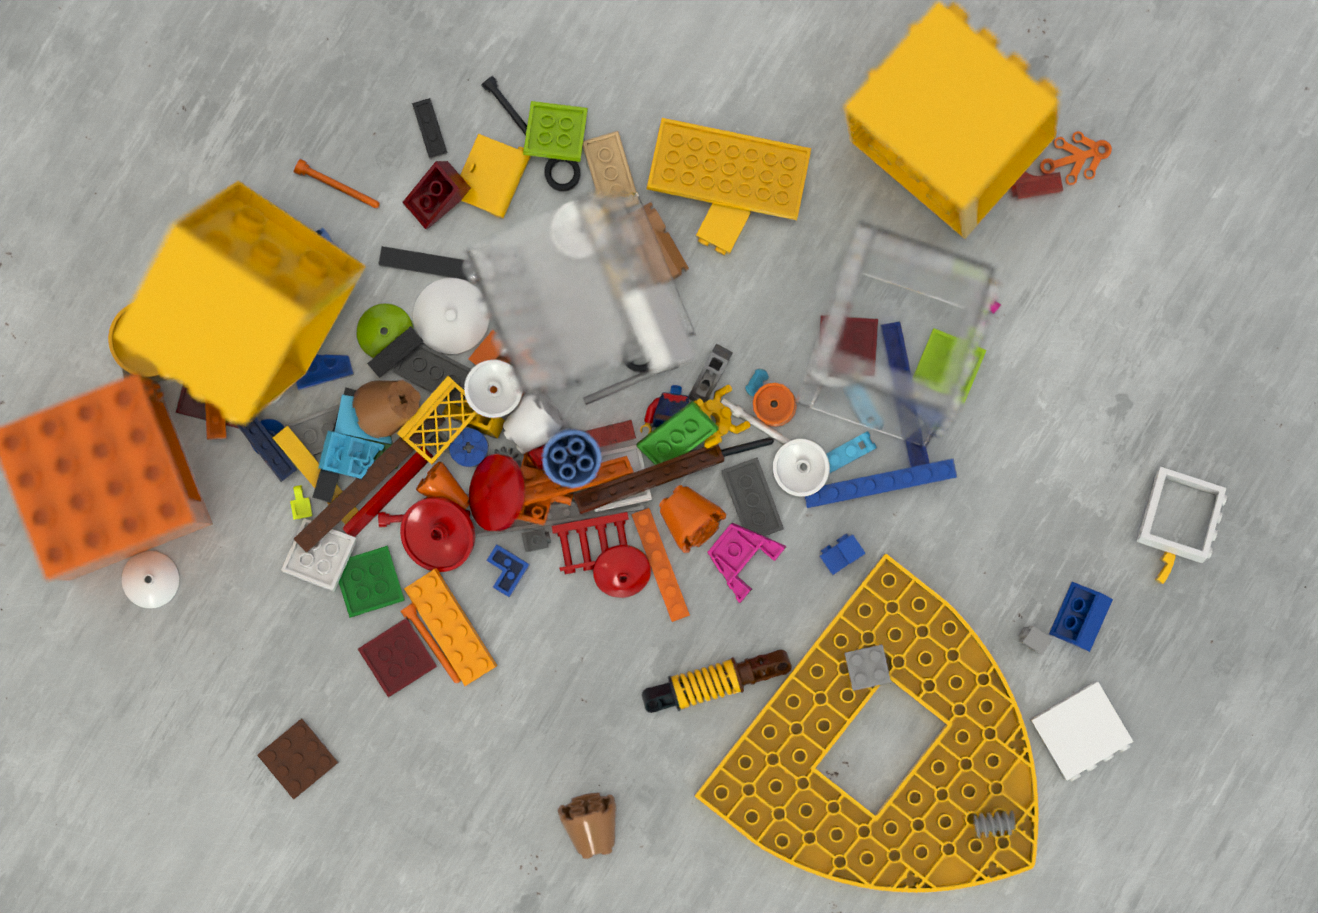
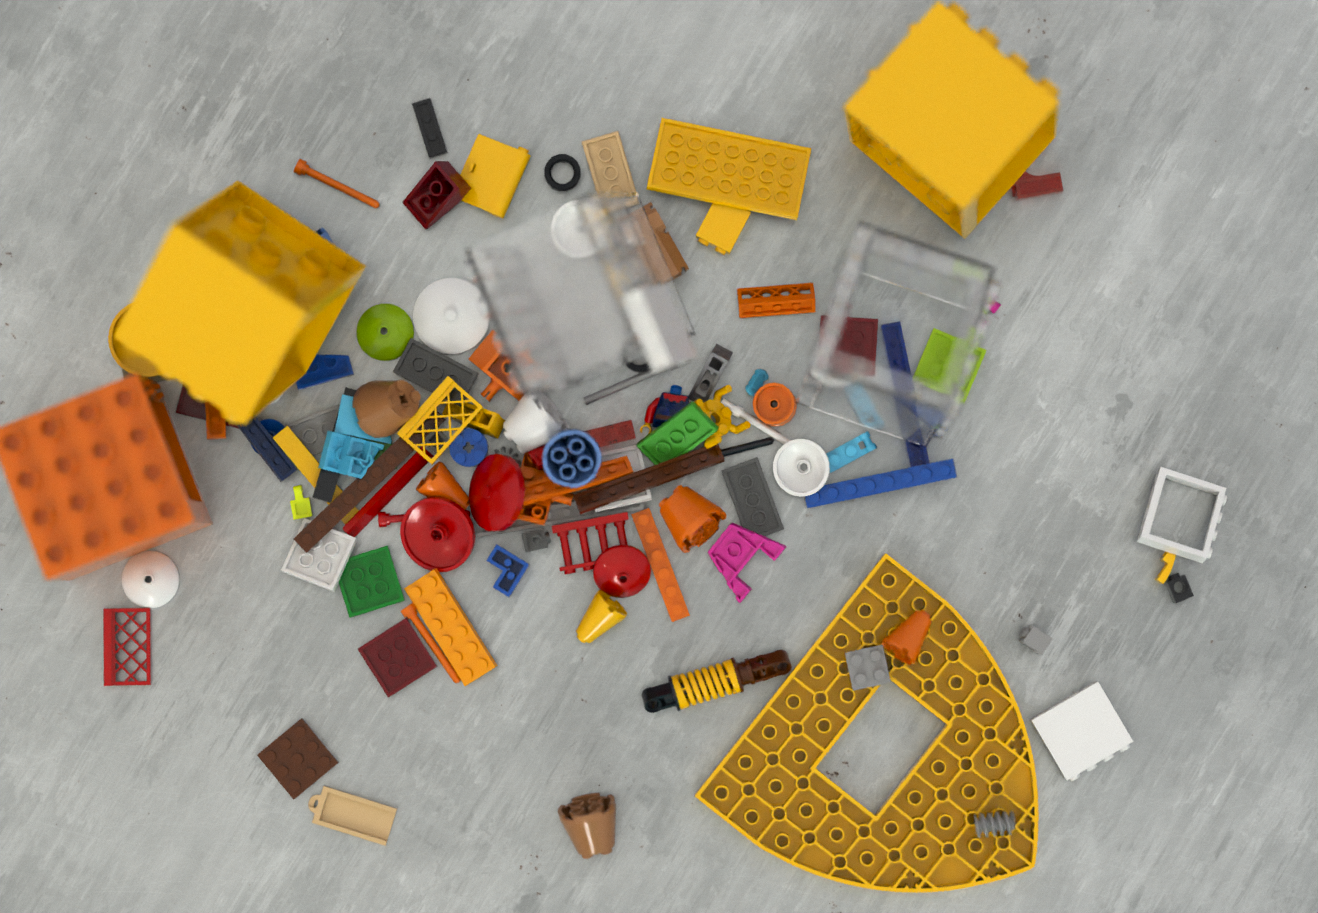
black tile [367,326,423,378] -> none
black tile [378,246,495,284] -> none
white dish [464,360,522,418] -> none
black piece [481,76,527,136] -> none
lime plate [523,101,588,162] -> none
blue brick [819,533,866,575] -> none
orange plant [1040,131,1112,185] -> none
blue slope [1049,582,1113,652] -> none
none -> red fence [103,608,151,686]
none -> tan piece [308,786,397,846]
none -> yellow cone [576,590,627,643]
none -> orange fence [737,283,816,318]
none -> orange cone [882,610,932,665]
none -> black brick [1165,573,1194,603]

